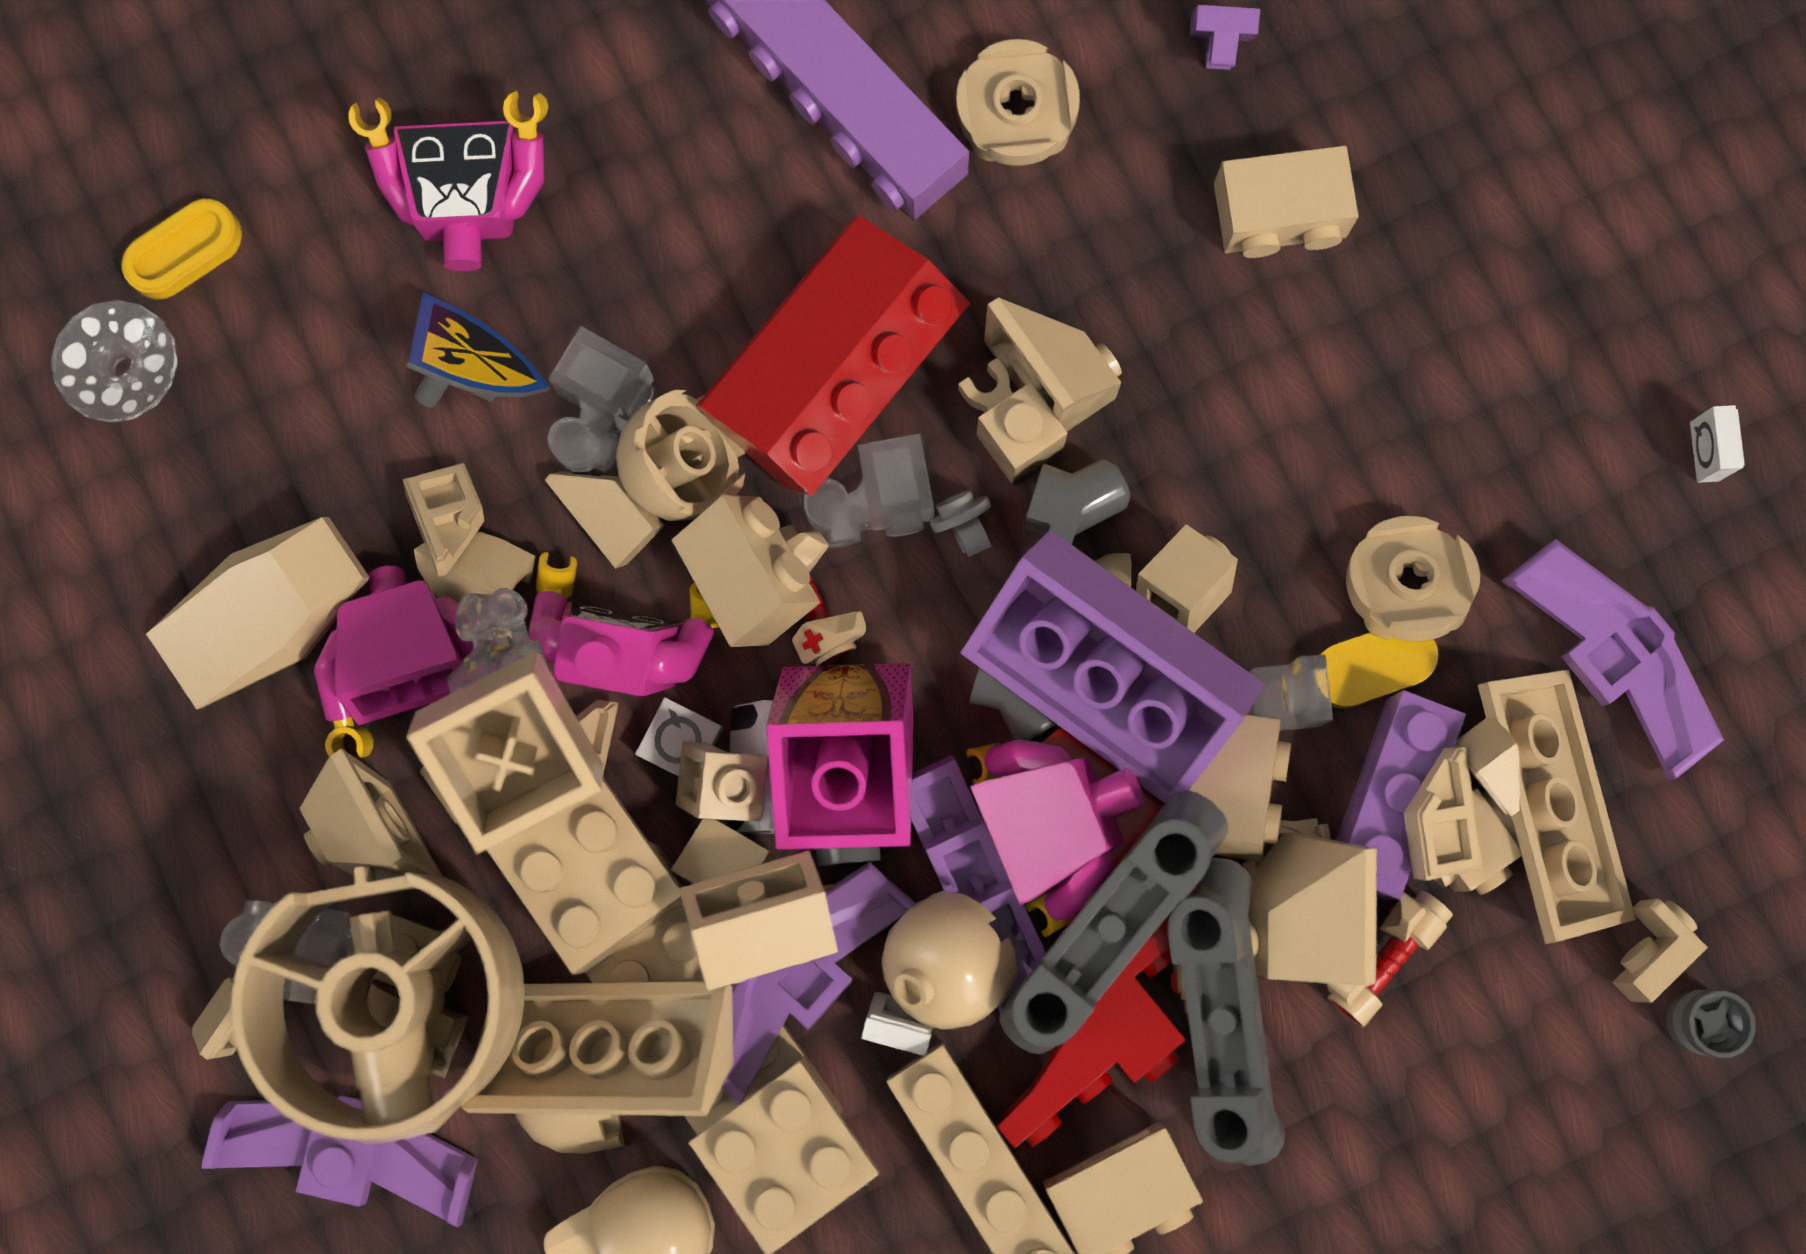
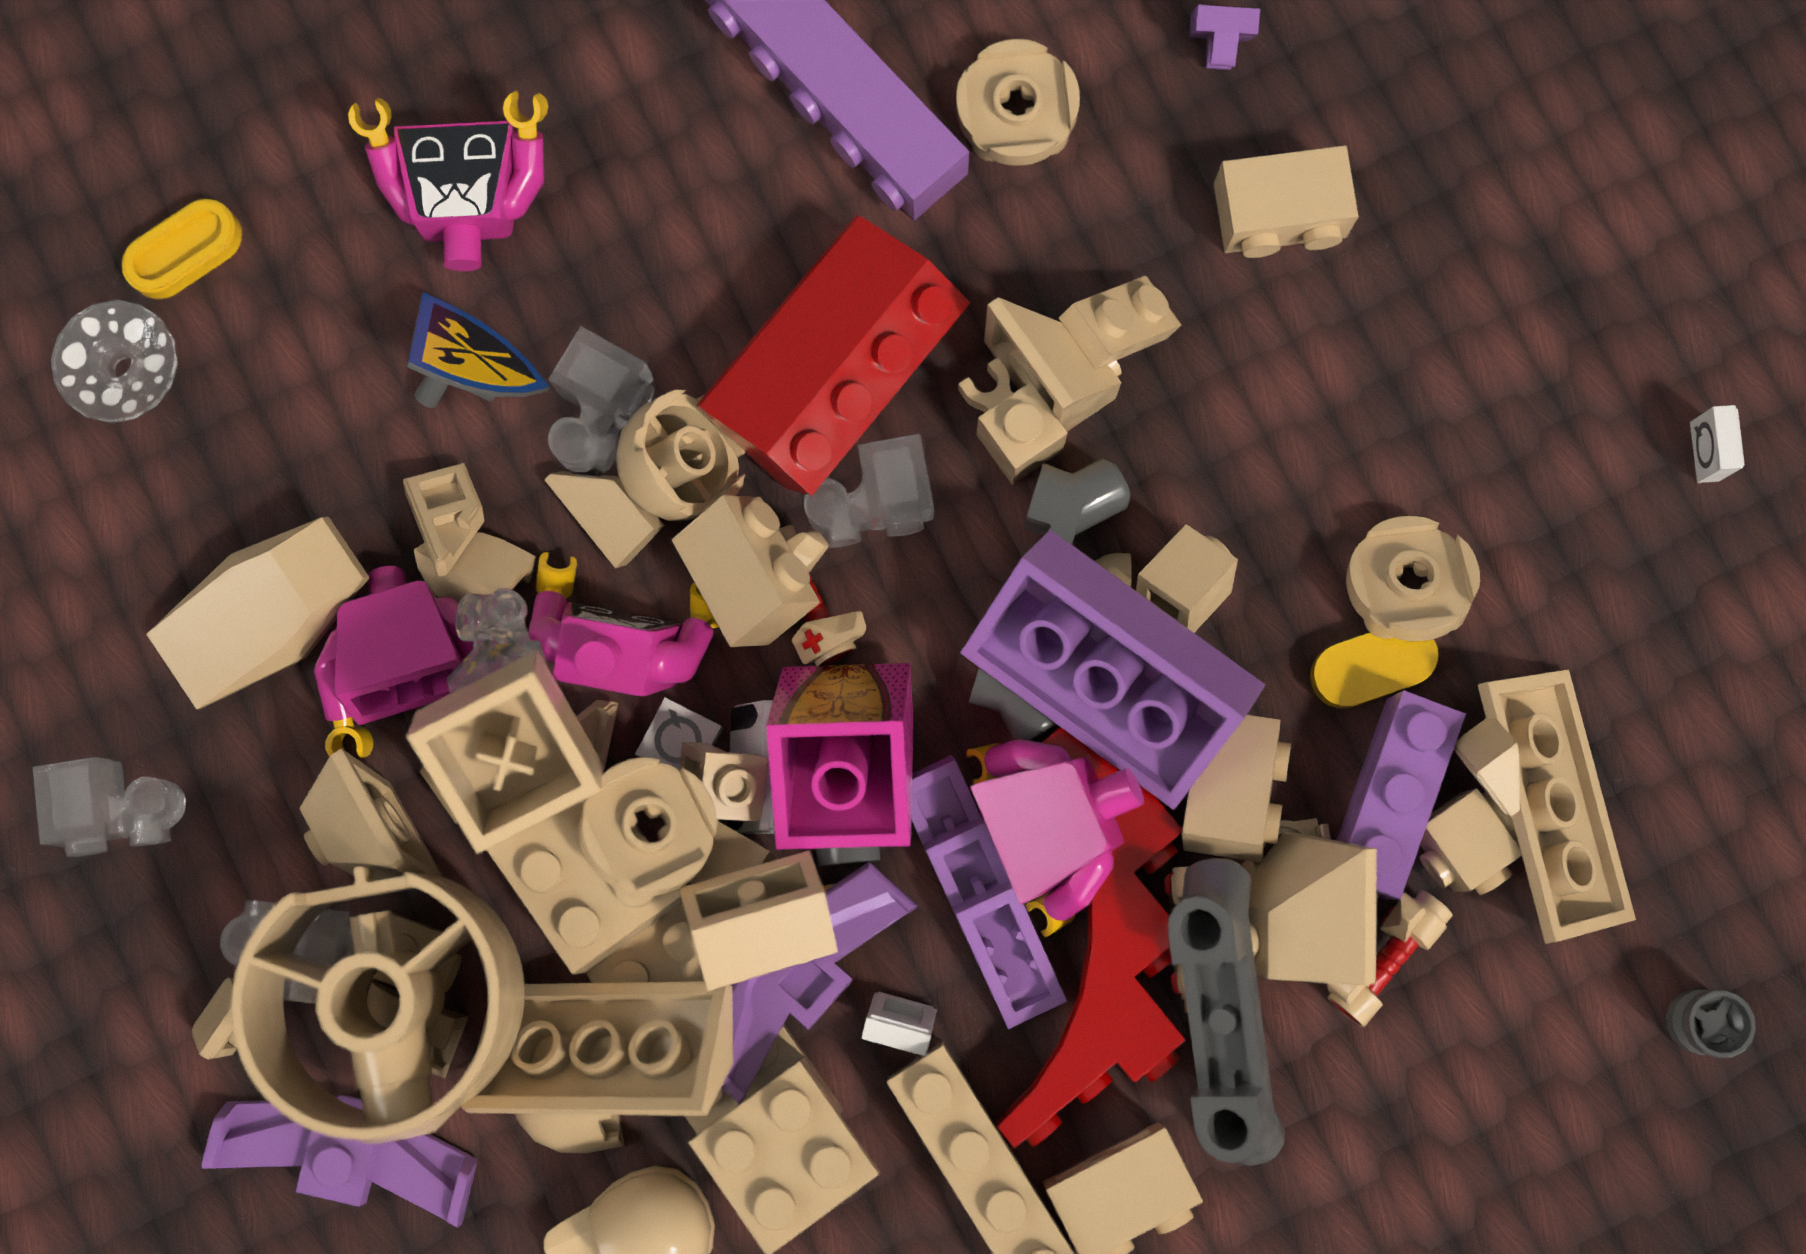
tan cylinder [881,891,1018,1029] -> none
light grey plate [930,490,991,557] -> none
dark grey plate [1000,790,1228,1054] -> none
clear bracket [1249,654,1333,731] -> none
tan tile [1404,747,1483,880] -> none
medium lavender plate [1501,539,1724,781] -> none
tan bracket [1612,899,1708,1003] -> none
none -> clear brick [32,757,186,857]
none -> tan plate [579,757,718,896]
none -> tan plate [1059,276,1181,369]

